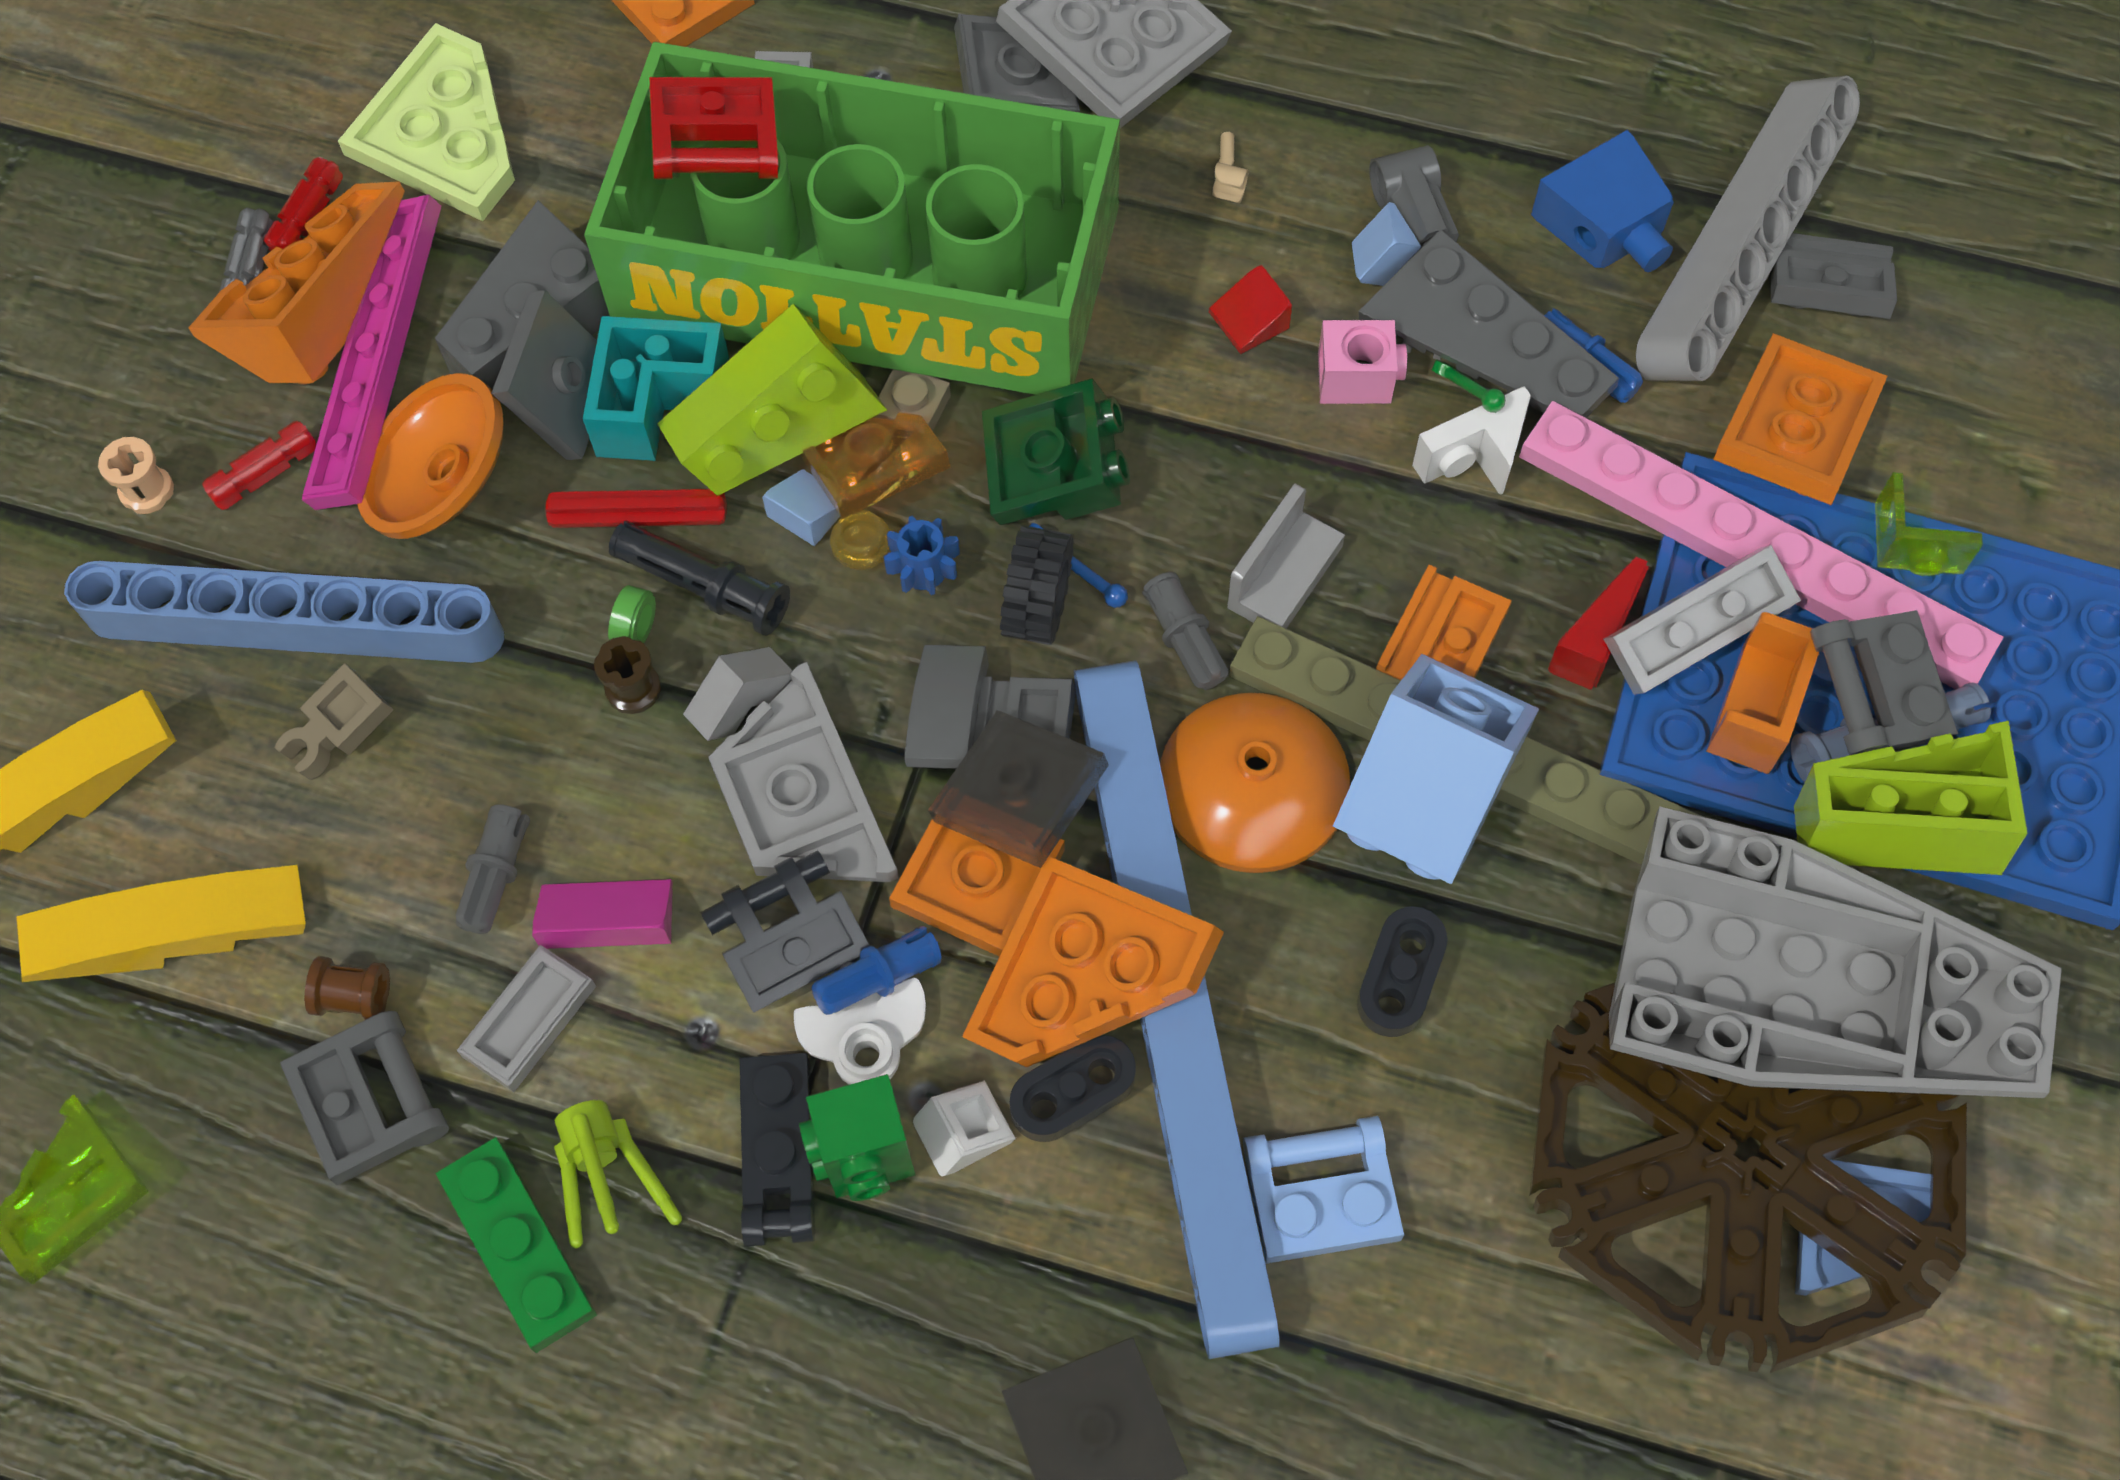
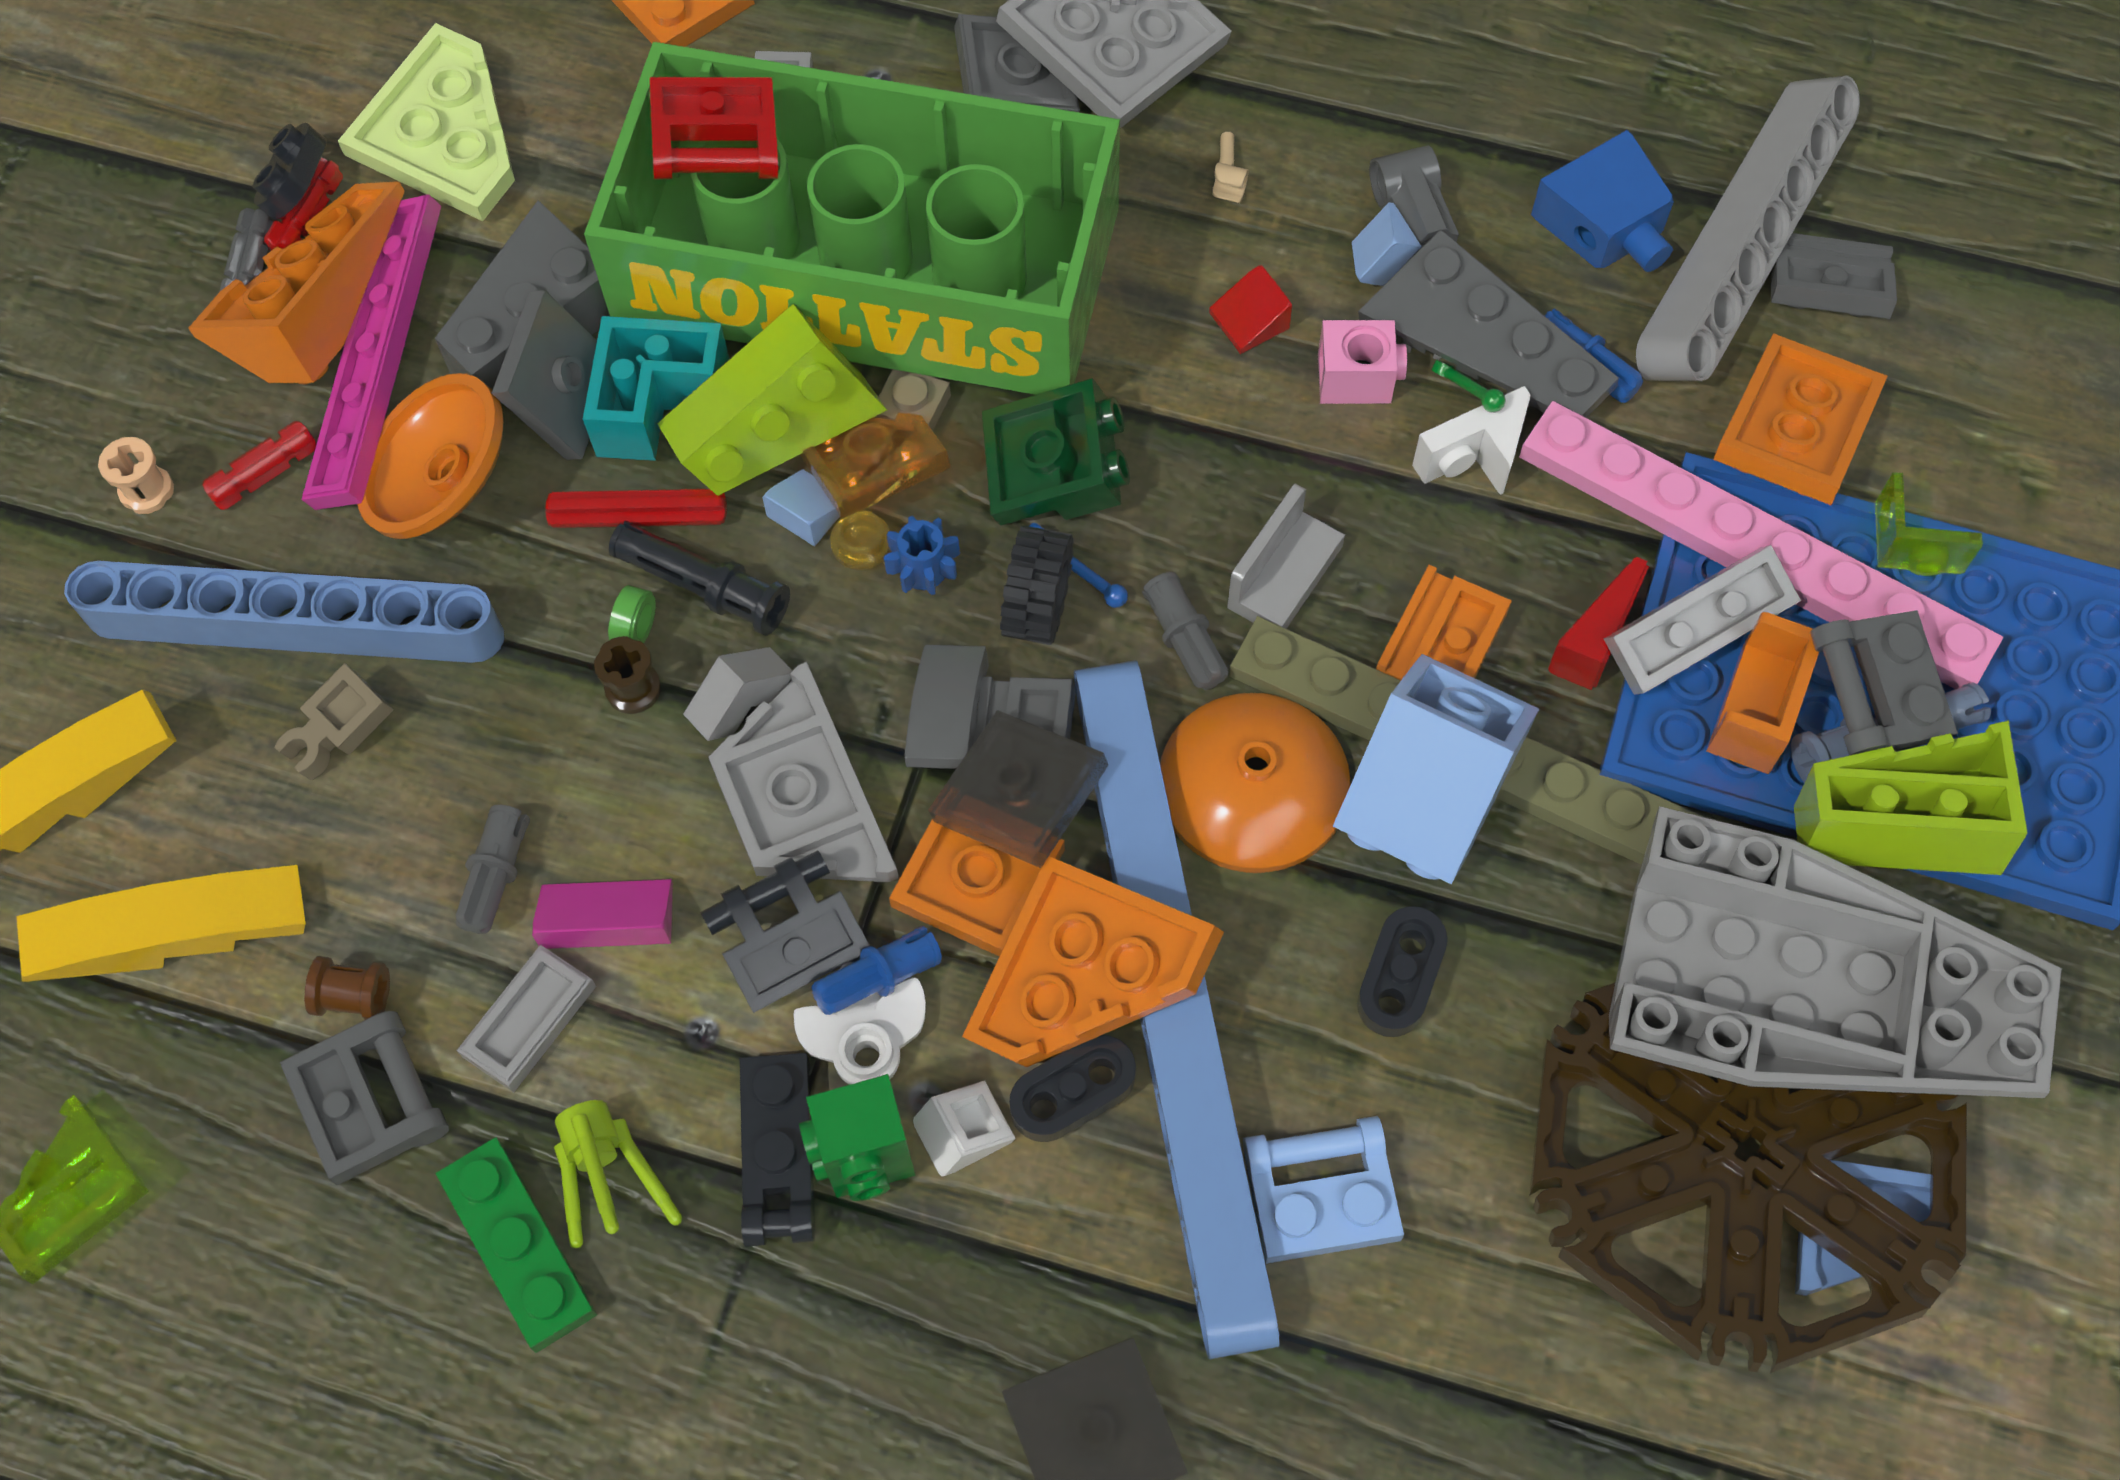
none -> black plate [252,123,327,220]

